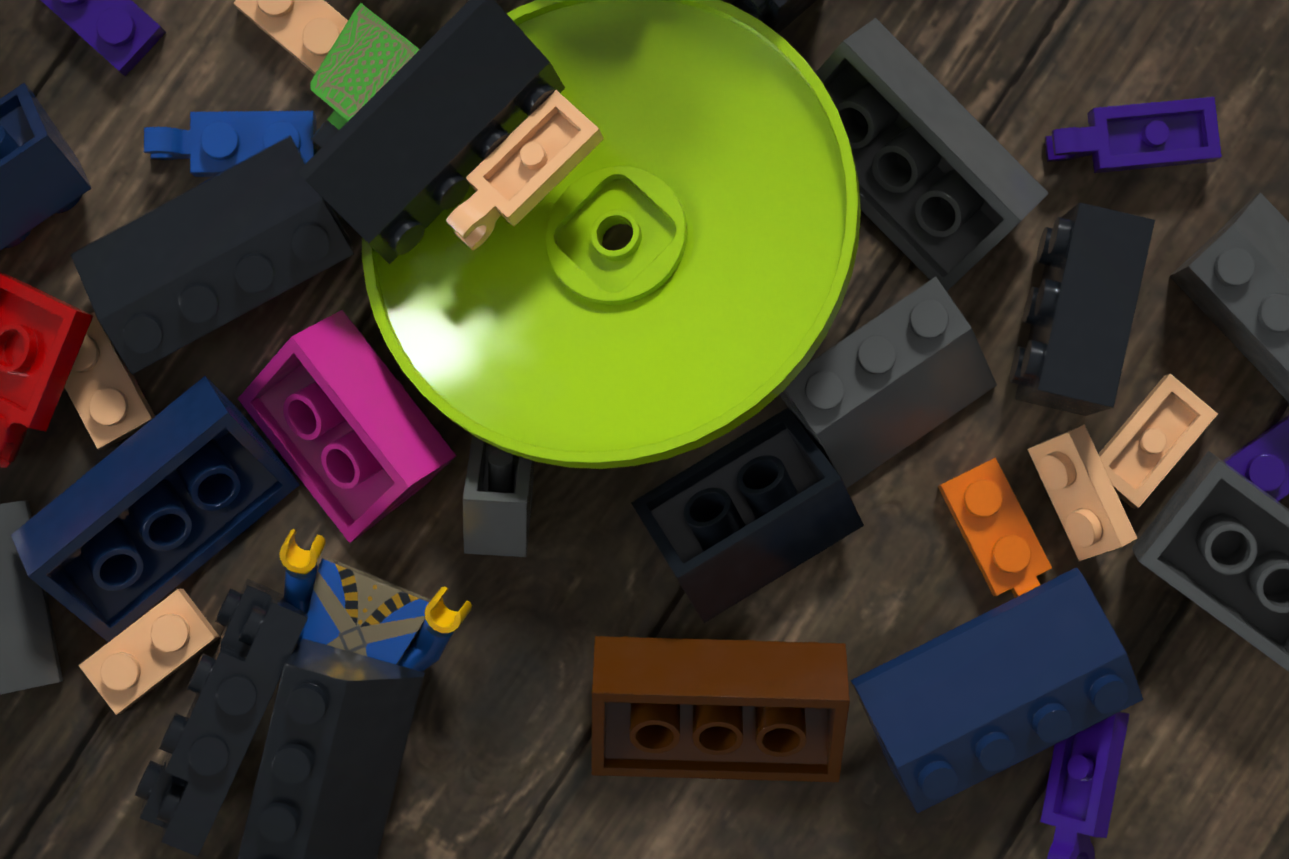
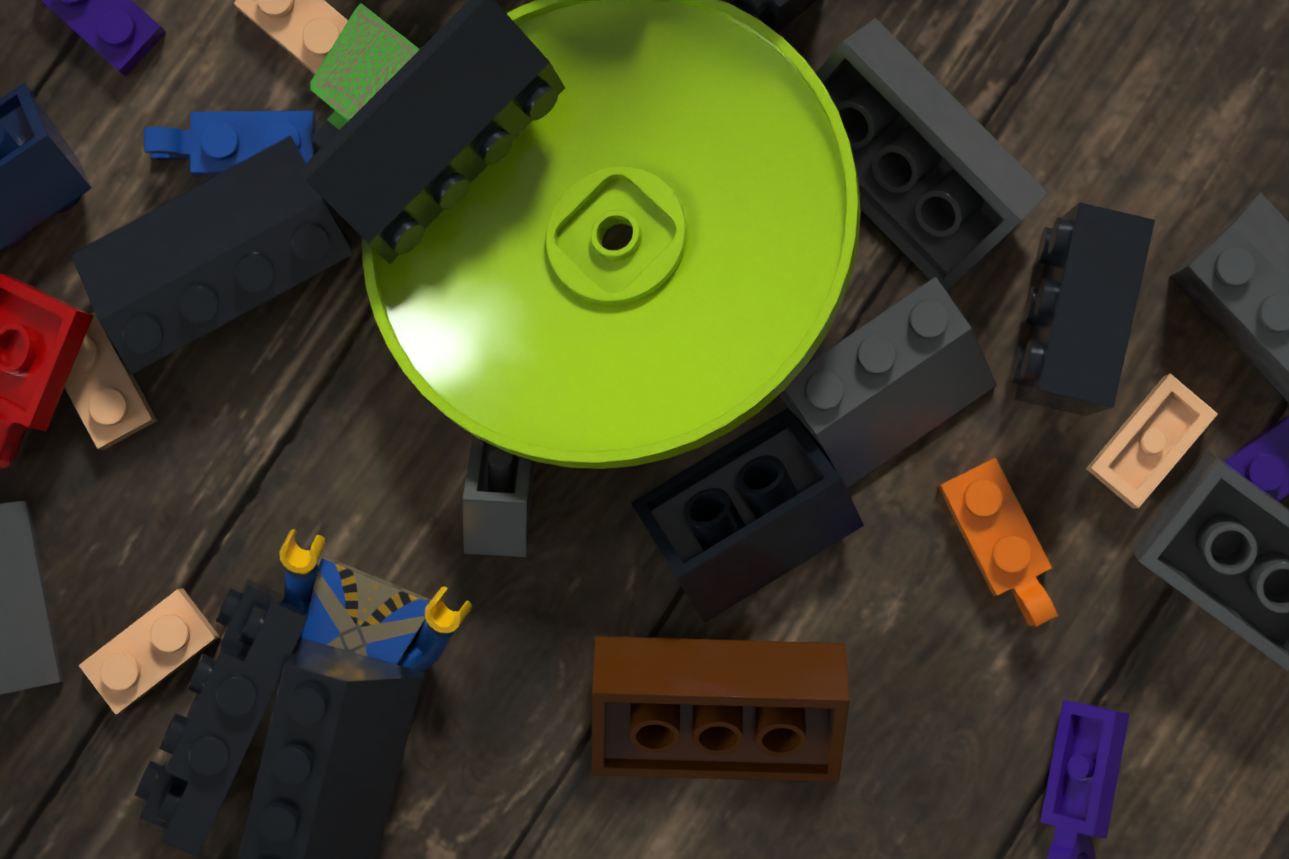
dark blue slope [11,376,300,642] -> none
dark pink slope [238,310,456,543] -> none
light nougat plate [446,90,604,251] -> none
dark blue slope [851,567,1143,814] -> none
light nougat plate [1027,424,1138,561] -> none
dark purple plate [1044,97,1222,173] -> none

